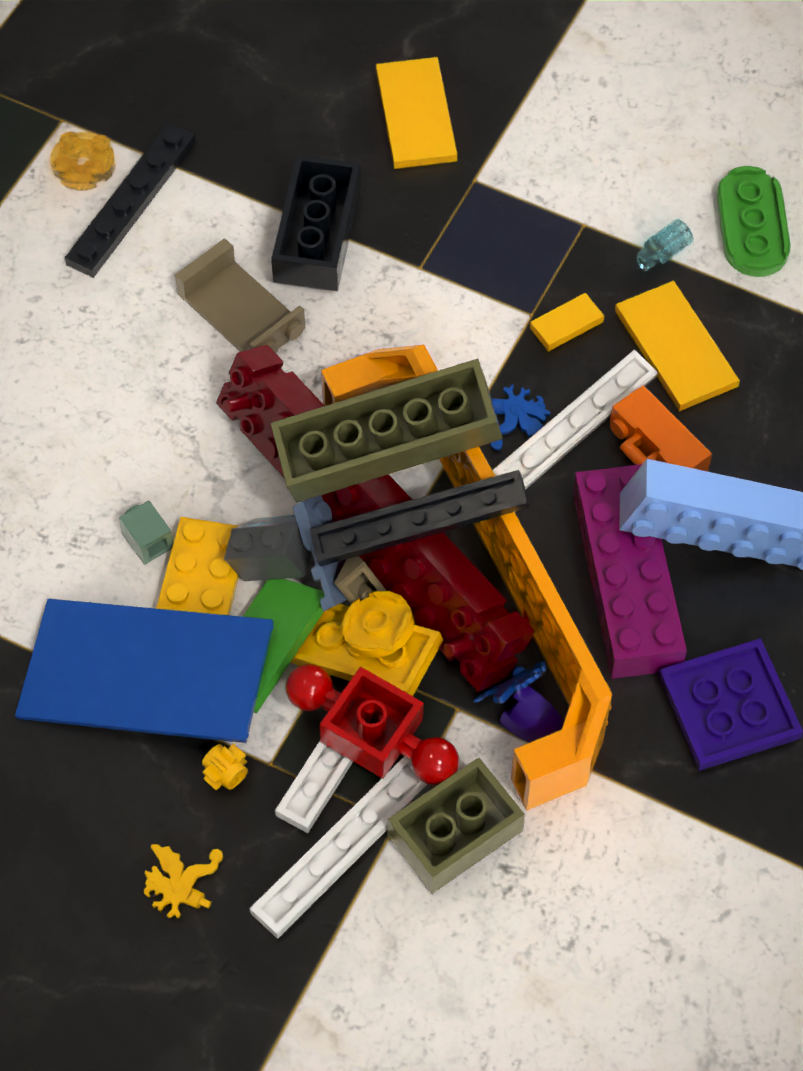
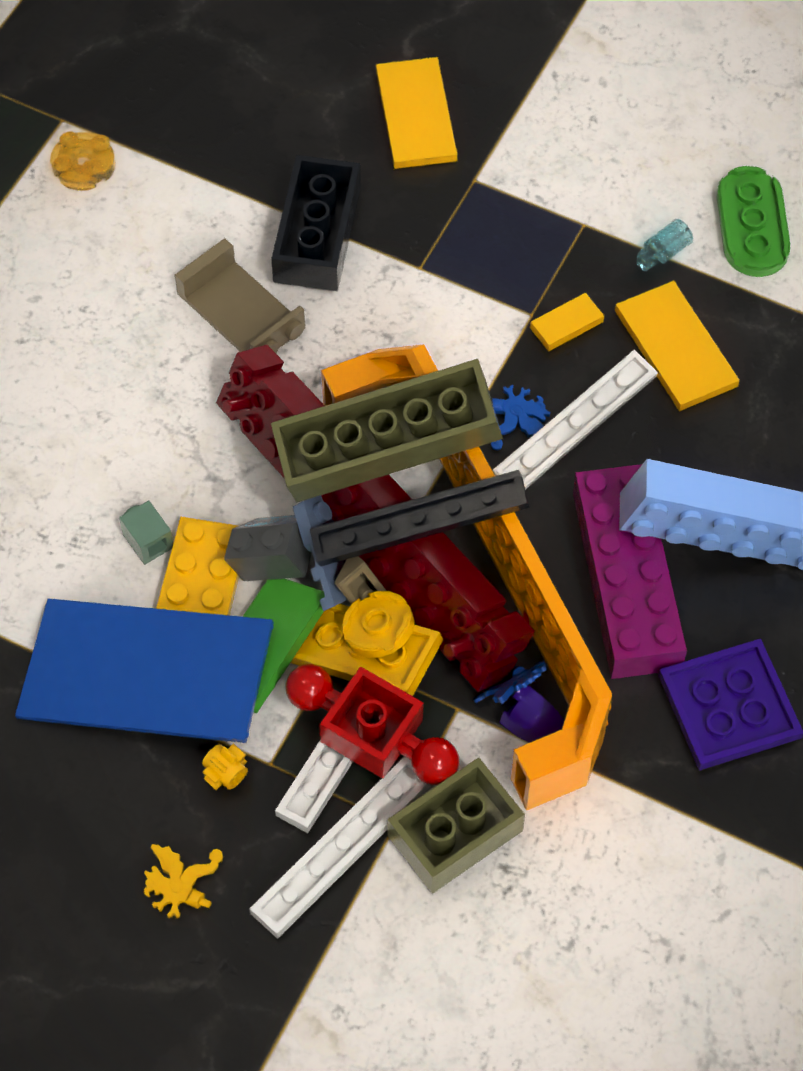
black plate [64,122,196,278] -> none
orange piece [610,385,712,472] -> none

